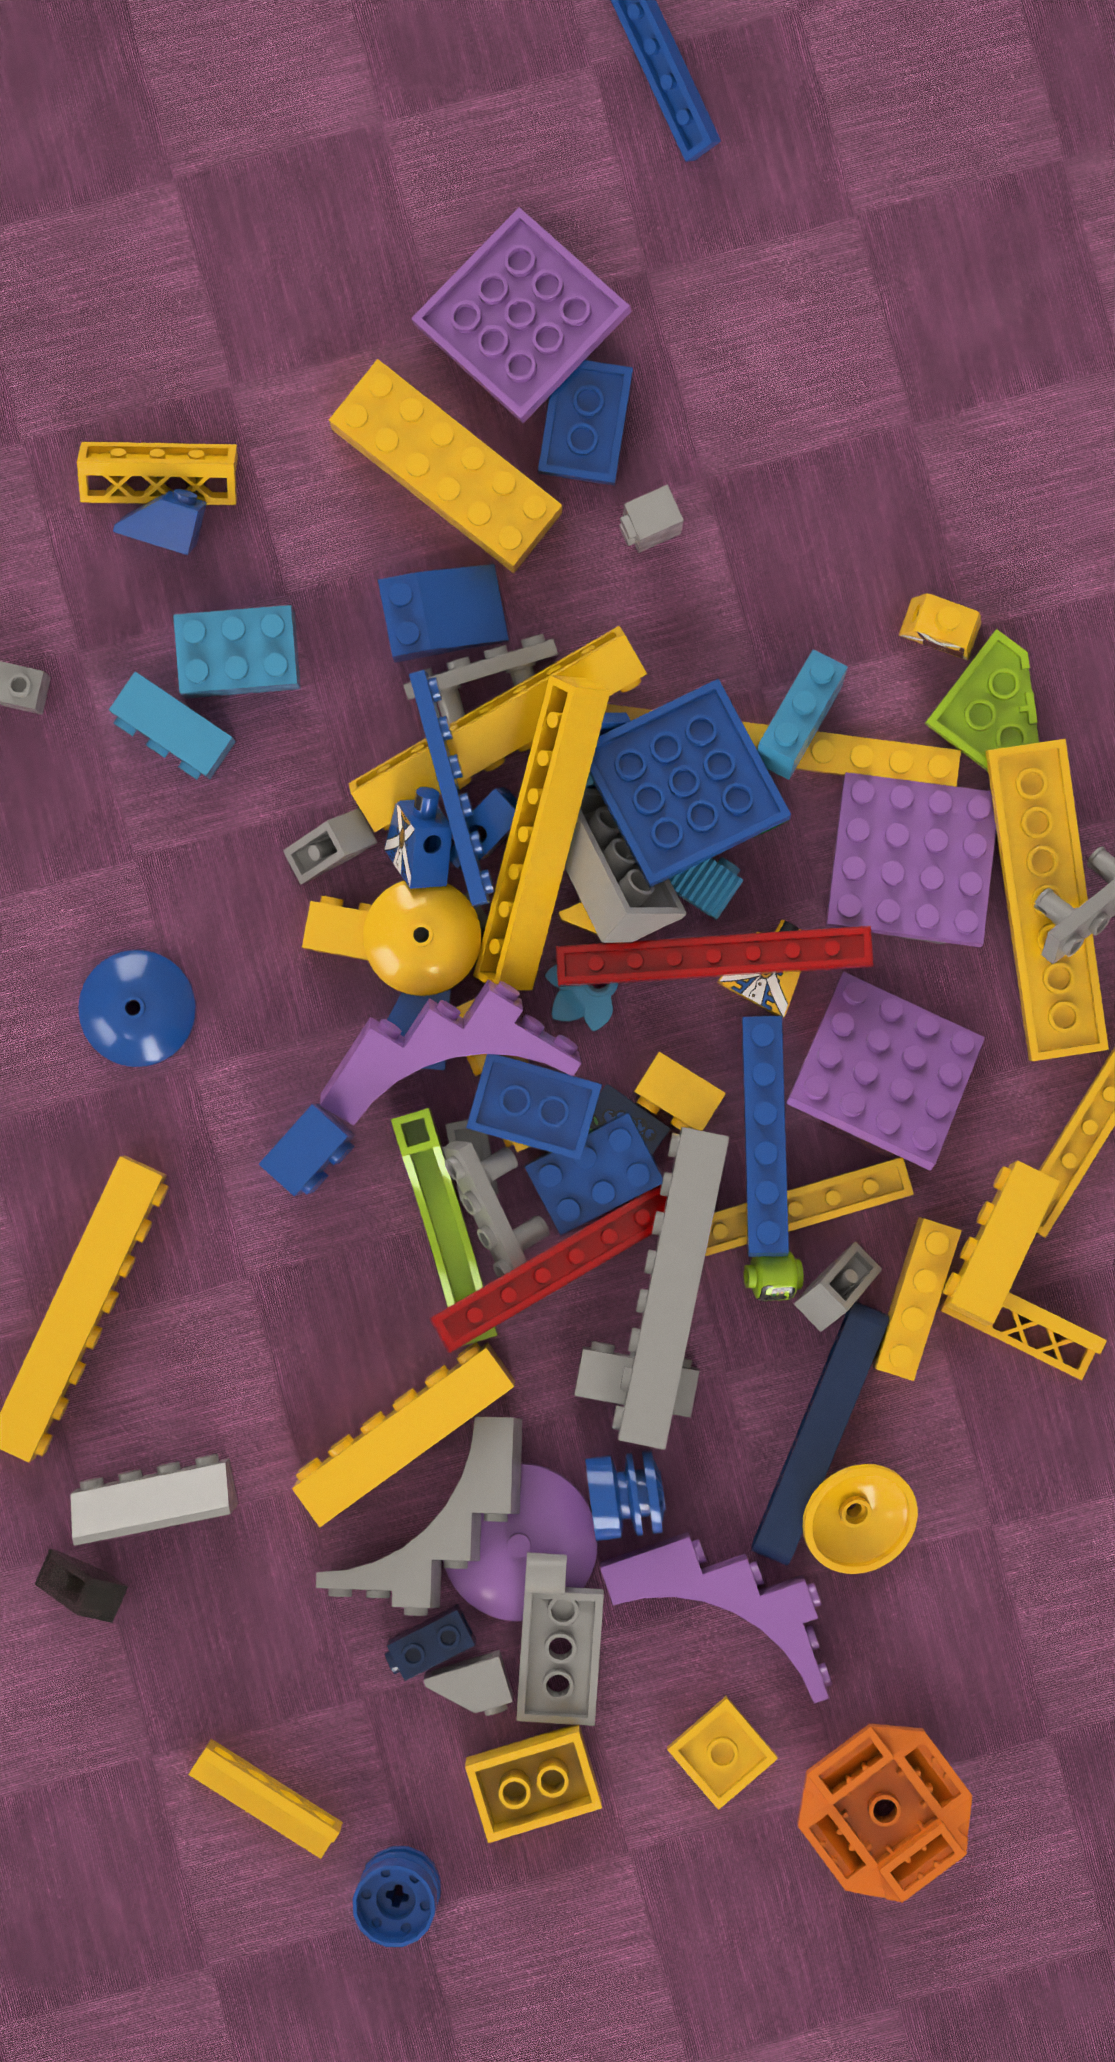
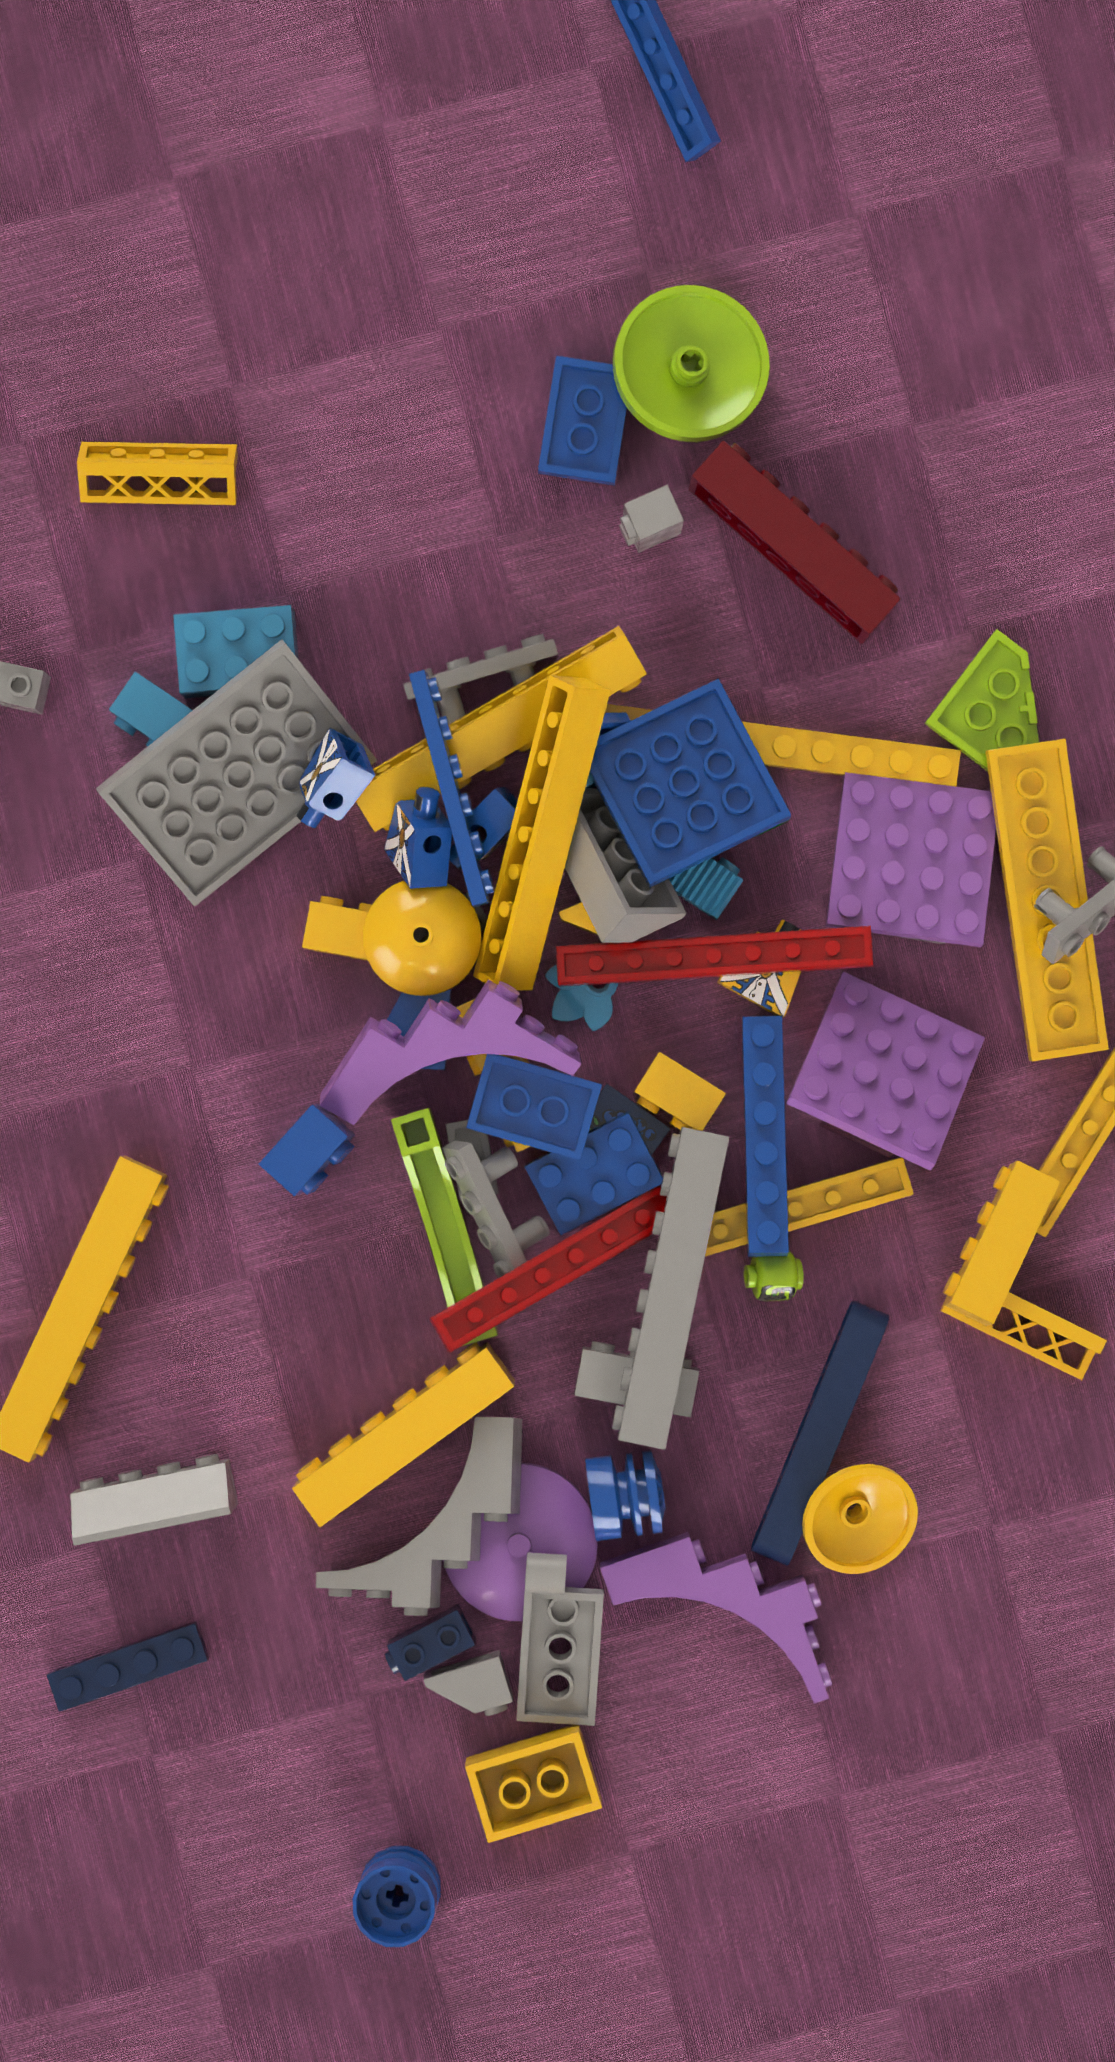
clear smoke slope [35,1548,128,1623] -> none
blue dish [78,950,196,1067] -> none
blue slope [113,489,207,555] -> none
yellow fence [188,1739,343,1859] -> none
light grey slope [283,808,377,885] -> none
yellow brick [329,359,562,574] -> none
blue slope [378,564,509,663] -> none
medium lavender plate [411,207,632,423] -> none
yellow plate [667,1696,778,1810] -> none
dark azure brick [757,649,848,780] -> none
light grey slope [794,1241,882,1332] -> none
orange piece [797,1723,972,1903] -> none
yellow brick [872,1217,962,1381] -> none
yellow torso [898,593,982,661] -> none
none -> dark blue plate [47,1621,209,1712]
none -> light grey plate [96,639,377,907]
none -> torso [297,728,375,828]
none -> lime dish [613,285,770,442]
none -> dark red brick [689,440,901,645]

